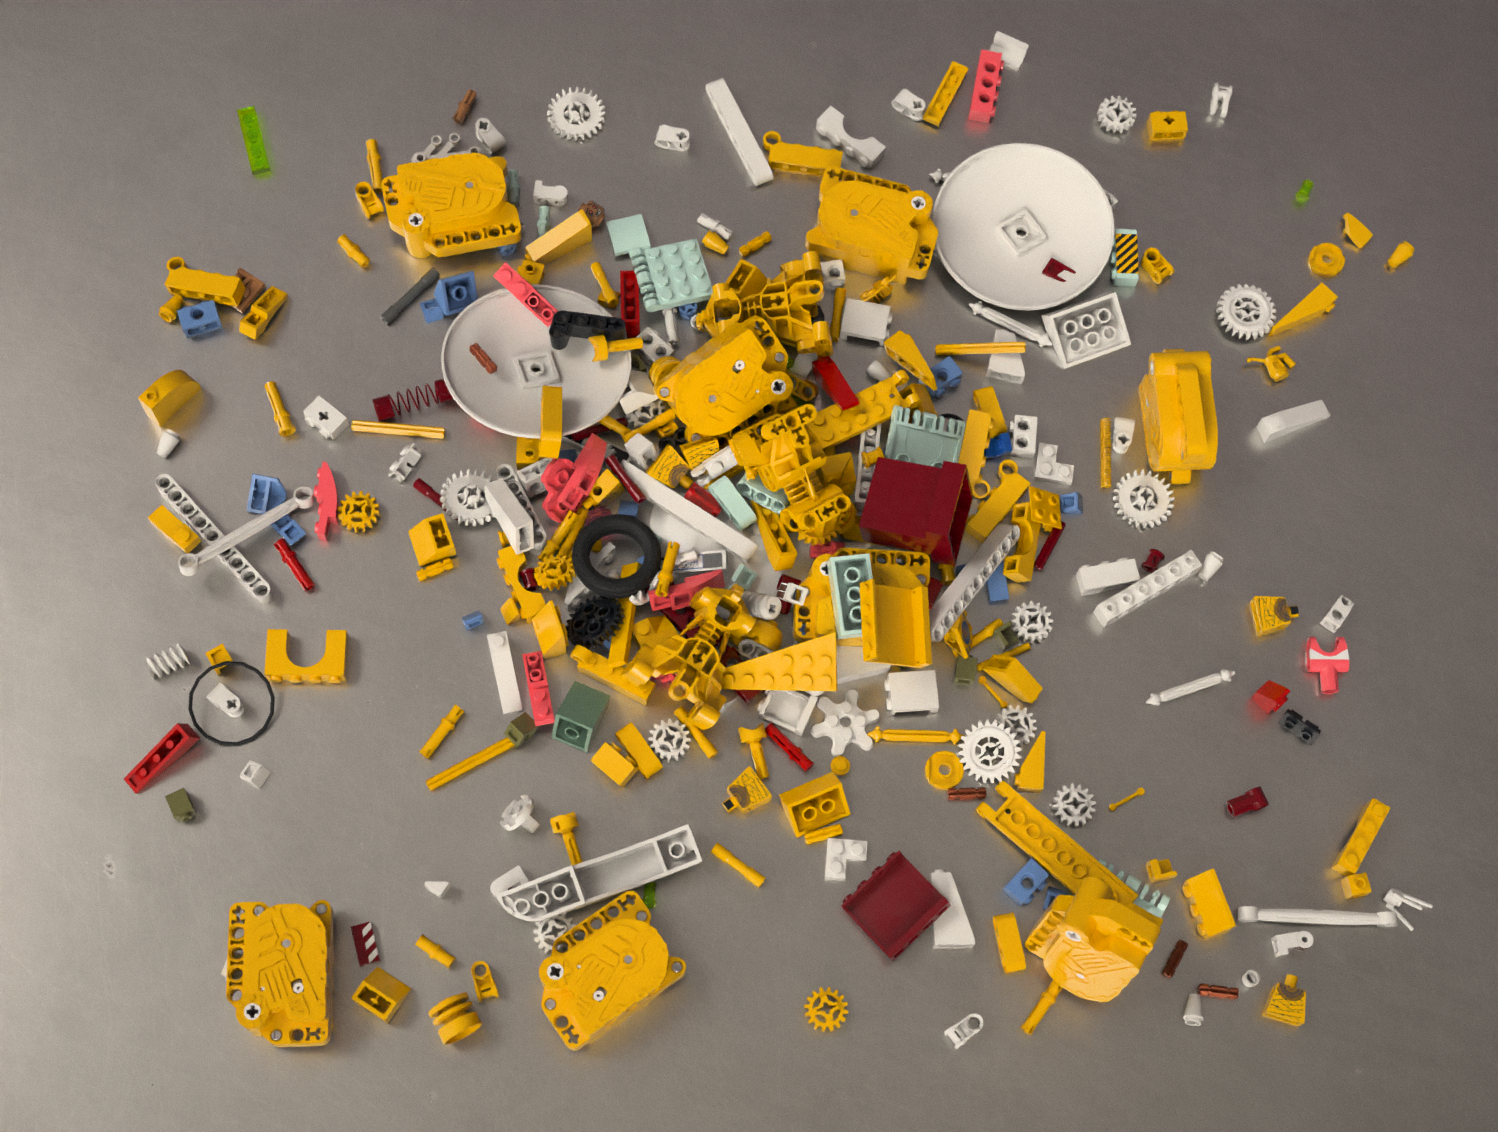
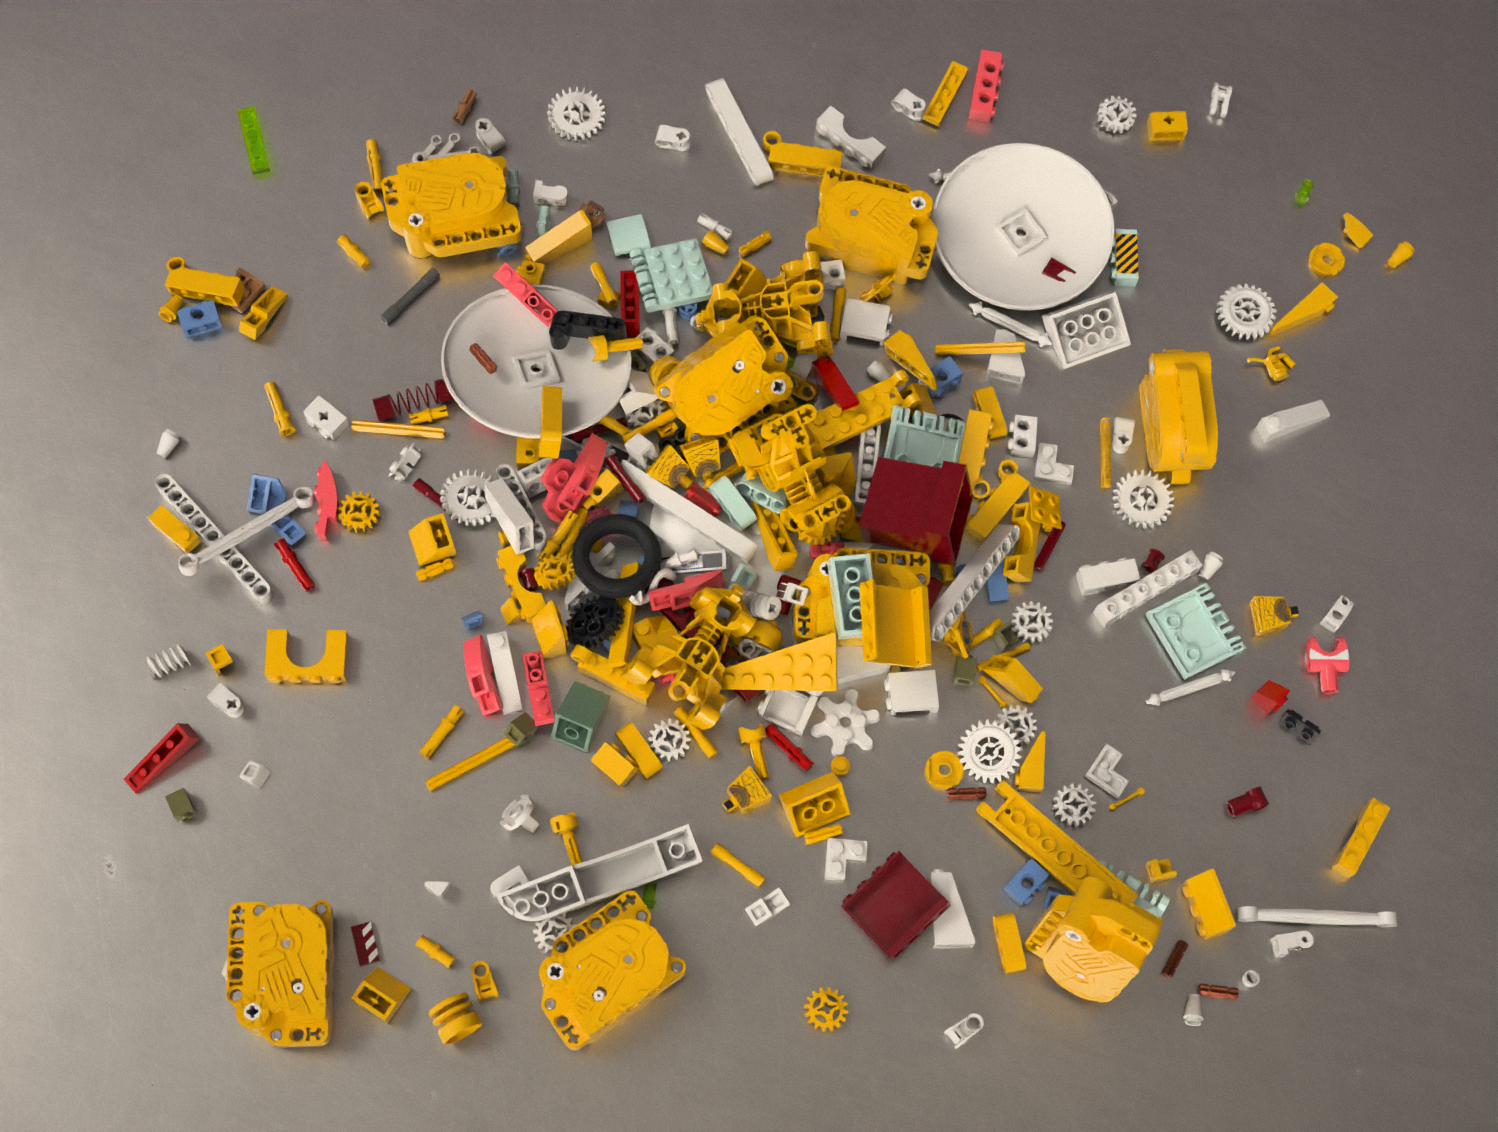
yellow brick [138,370,201,427] -> none
black piece [188,661,275,746] -> none
medium blue slope [420,298,444,323] -> none
medium blue slope [434,270,478,316] -> none
yellow pin [655,541,680,597] -> none
white hinge [691,445,738,486] -> none
yellow bush [861,447,884,468] -> none
yellow wheel [867,726,965,745] -> none
blue bracket [984,433,1012,458] -> none
white panel [989,31,1029,70] -> none
yellow pin [1020,979,1062,1035] -> none
medium blue slope [1060,492,1083,514] -> none
yellow piece [1140,248,1174,284] -> none
yellow torso [1261,974,1306,1026] -> none
yellow brick [1341,873,1372,900] -> none
white plant [1383,887,1433,931] -> none
none -> yellow pin [409,405,448,425]
none -> coral slope [464,635,503,716]
none -> white slope [745,887,791,926]
none -> white plate [1084,743,1129,799]
none -> light aqua hinge [1145,583,1247,680]

